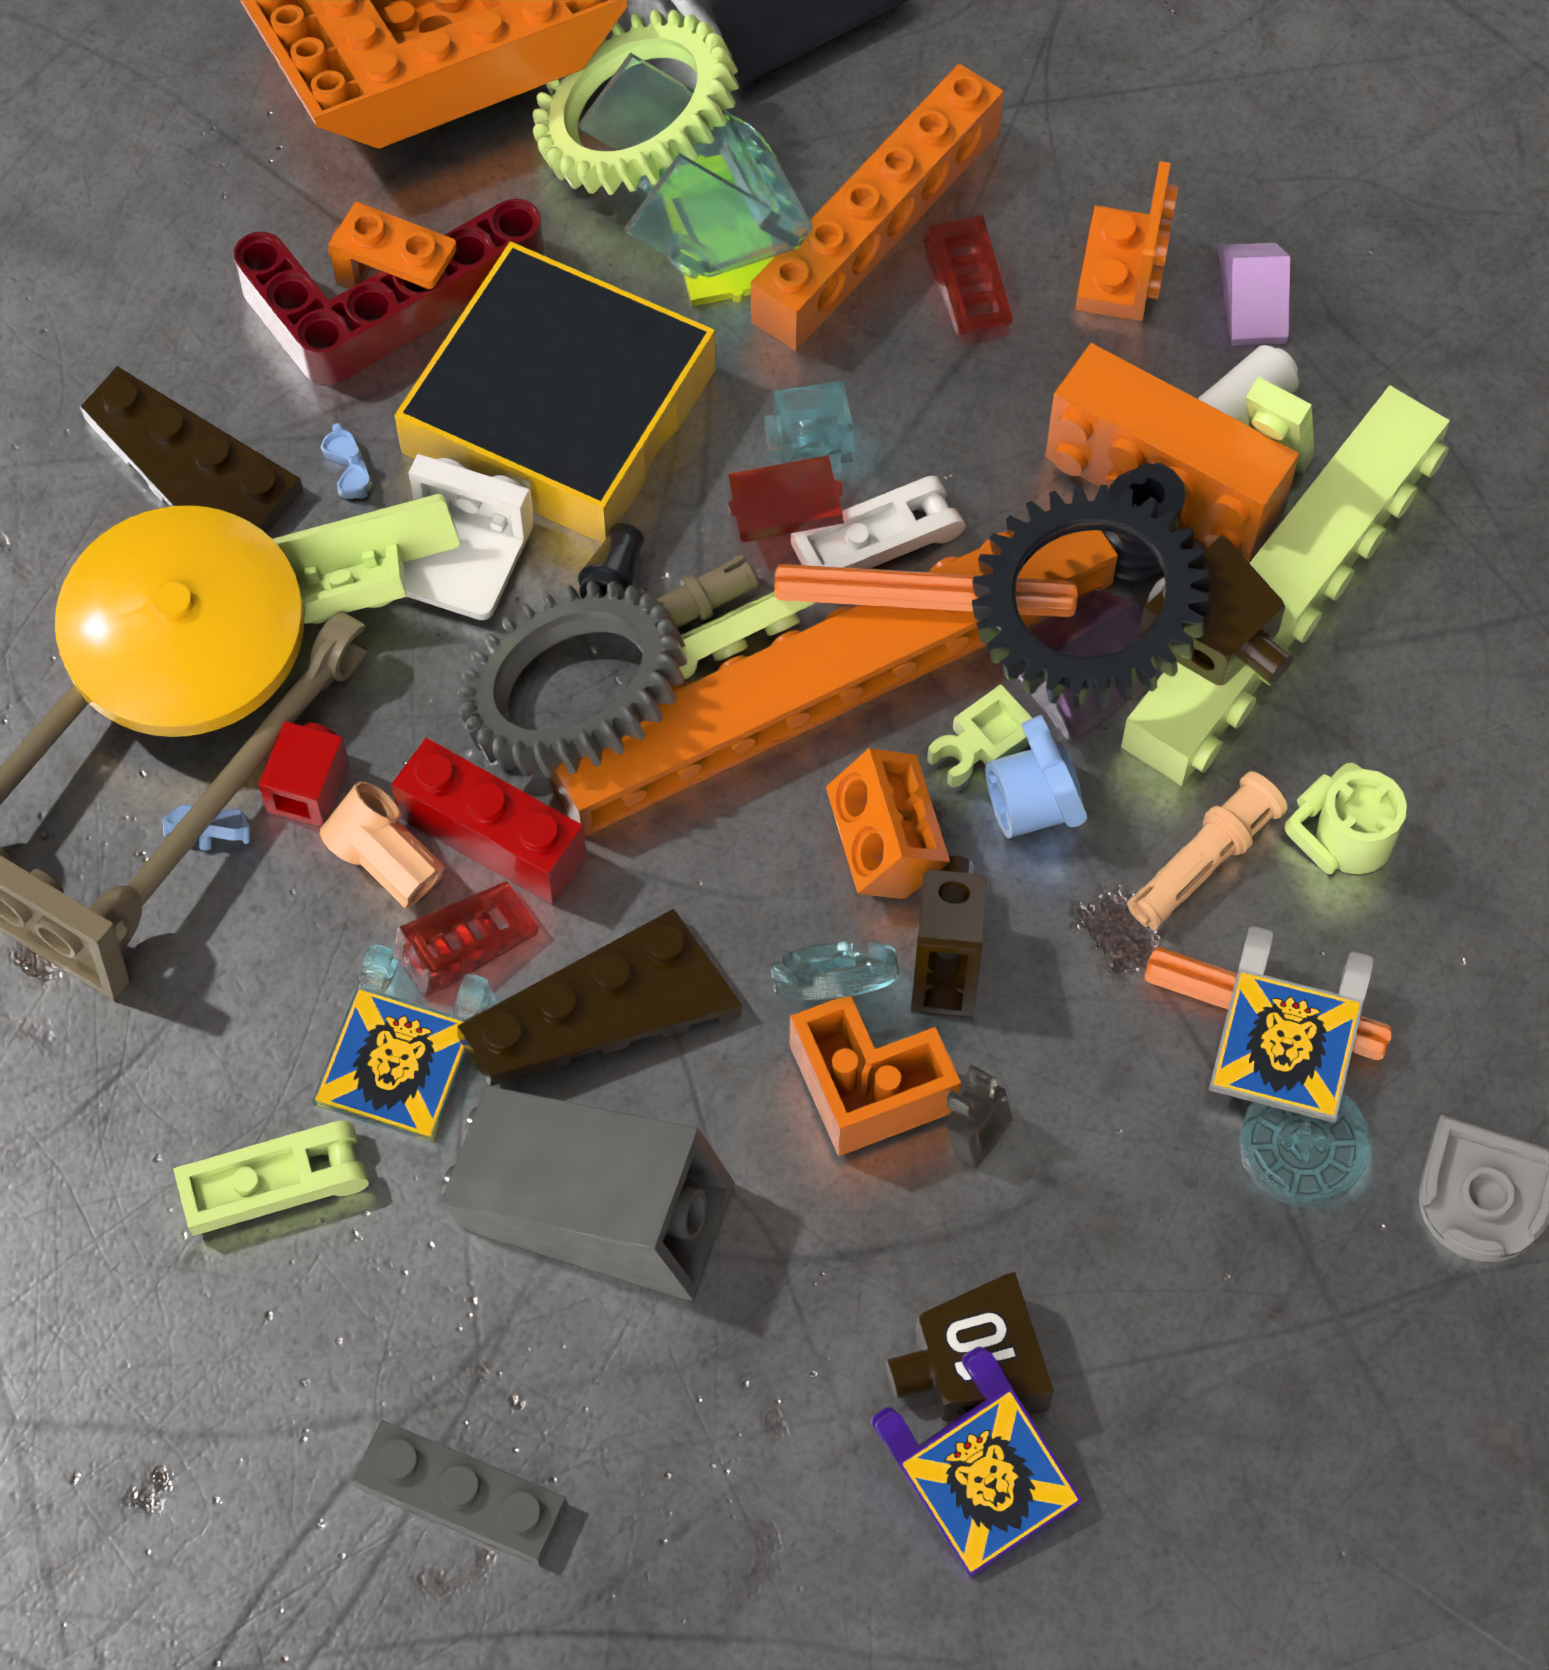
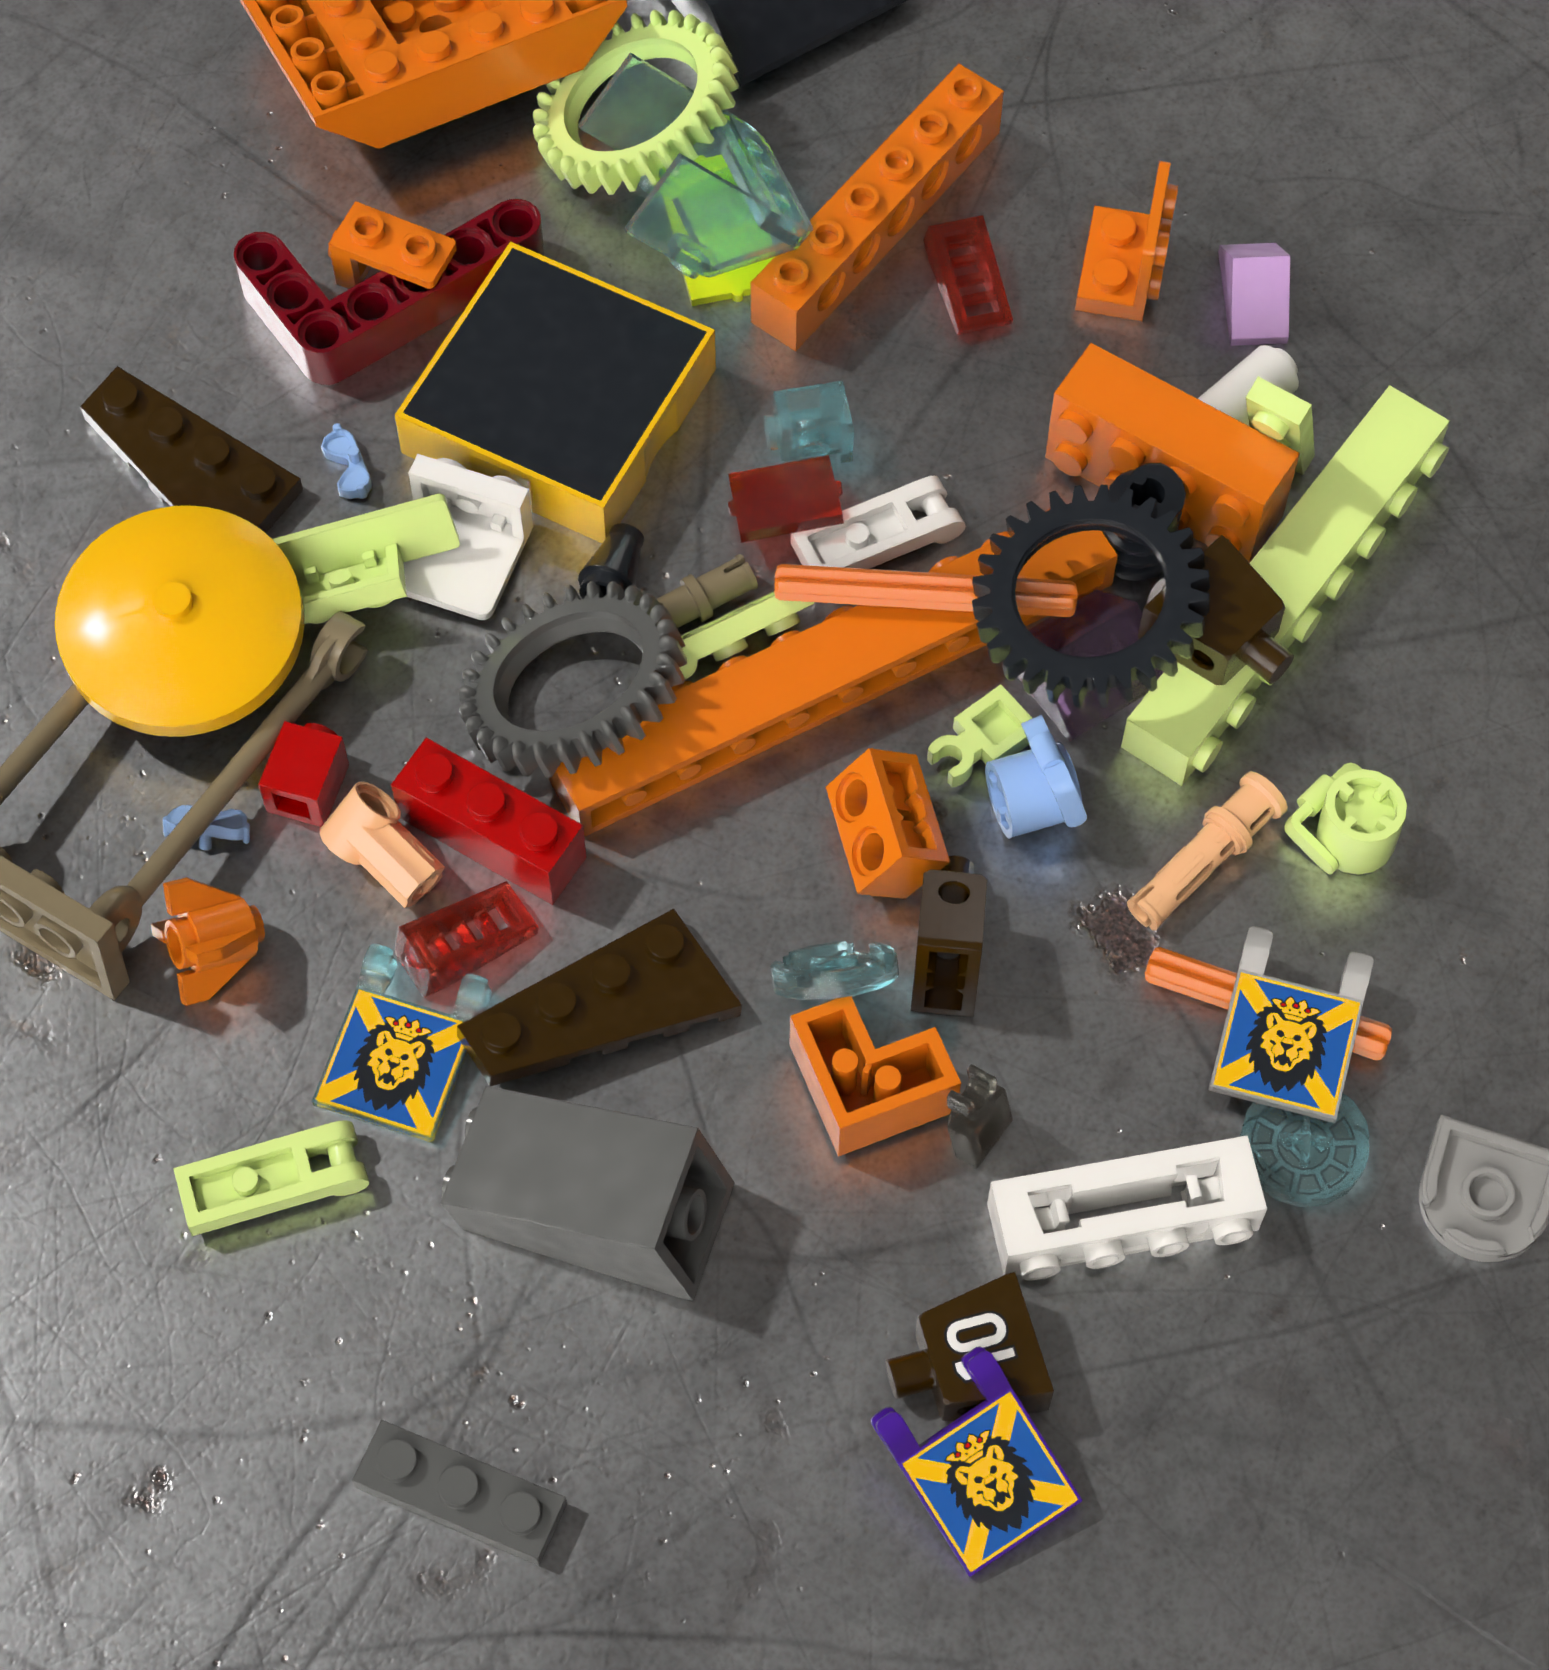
none -> orange brick [151,877,265,1006]
none -> white brick [987,1135,1267,1281]

